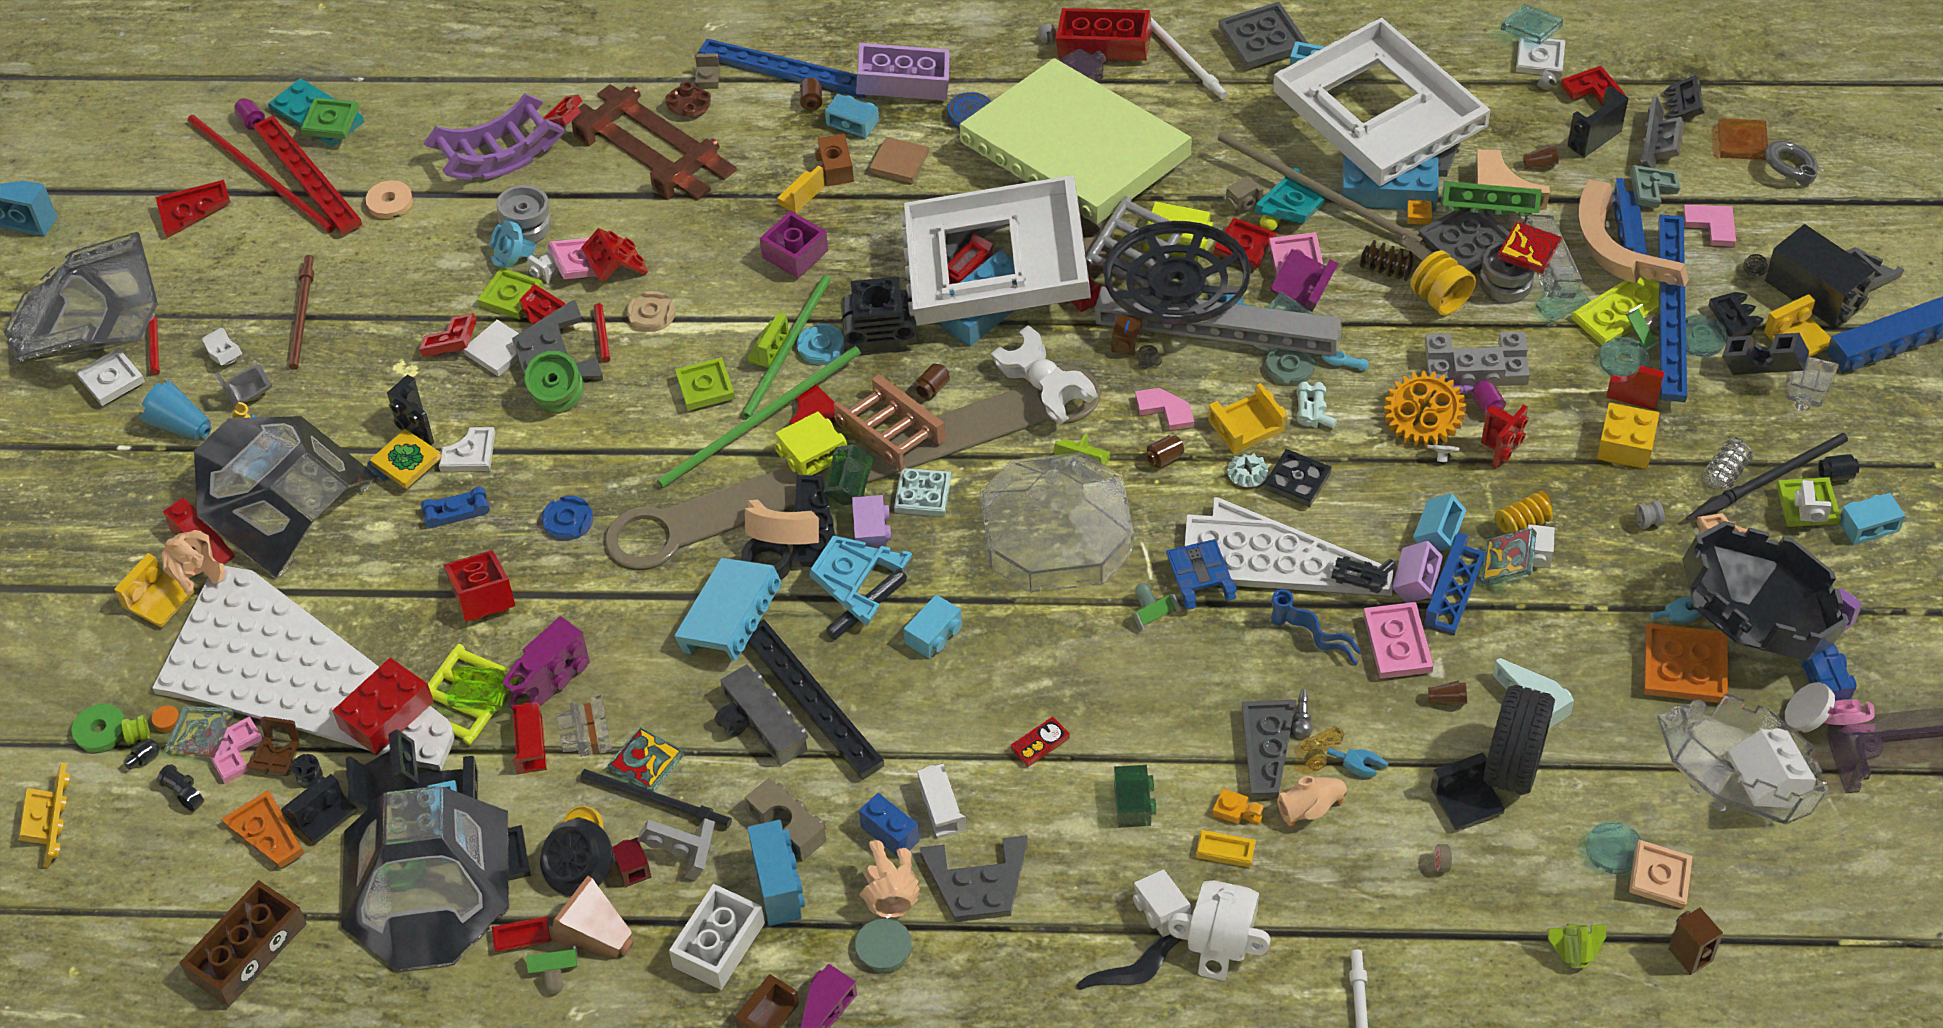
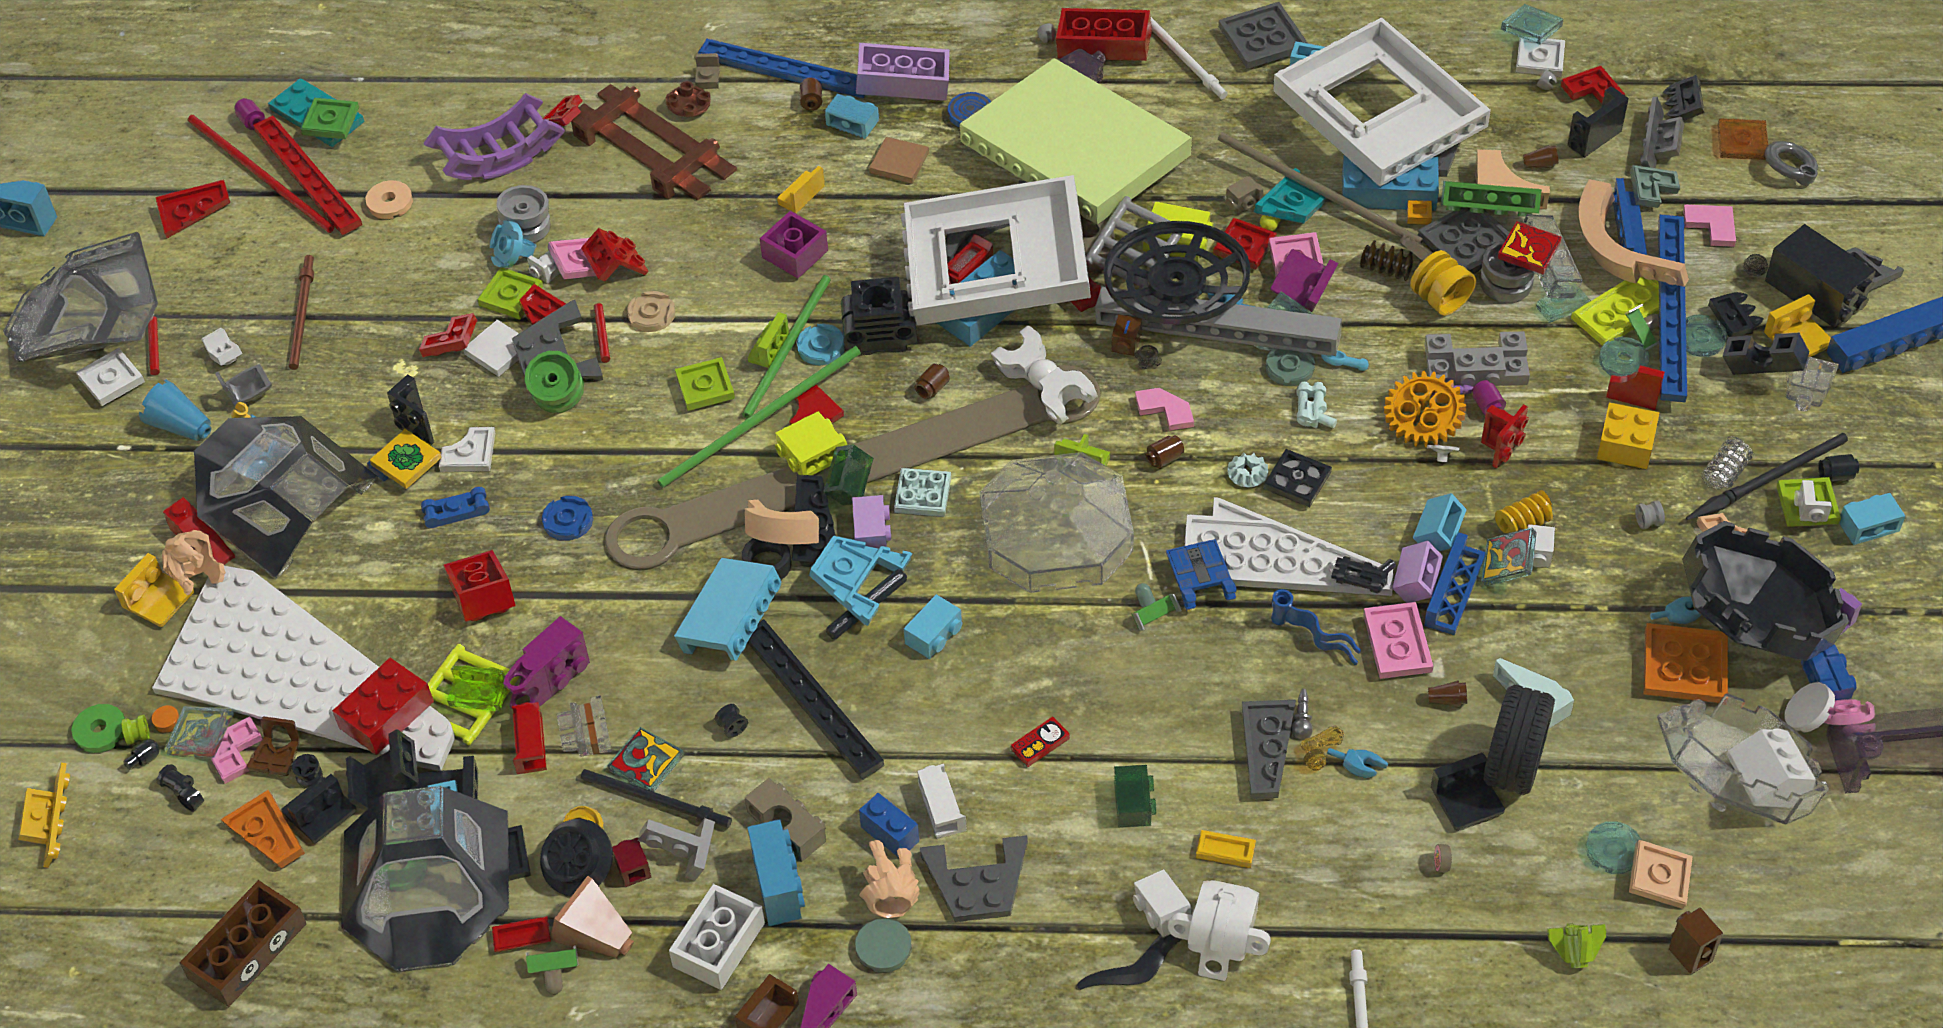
flat silver brick [720,664,808,767] -> none
dark orange brick [814,134,854,186] -> none
nougat fence [834,374,946,471] -> none
yellow panel [1208,383,1287,454] -> none
light orange plate [1213,789,1264,825] -> none
light nougat animal [1277,776,1347,826] -> none

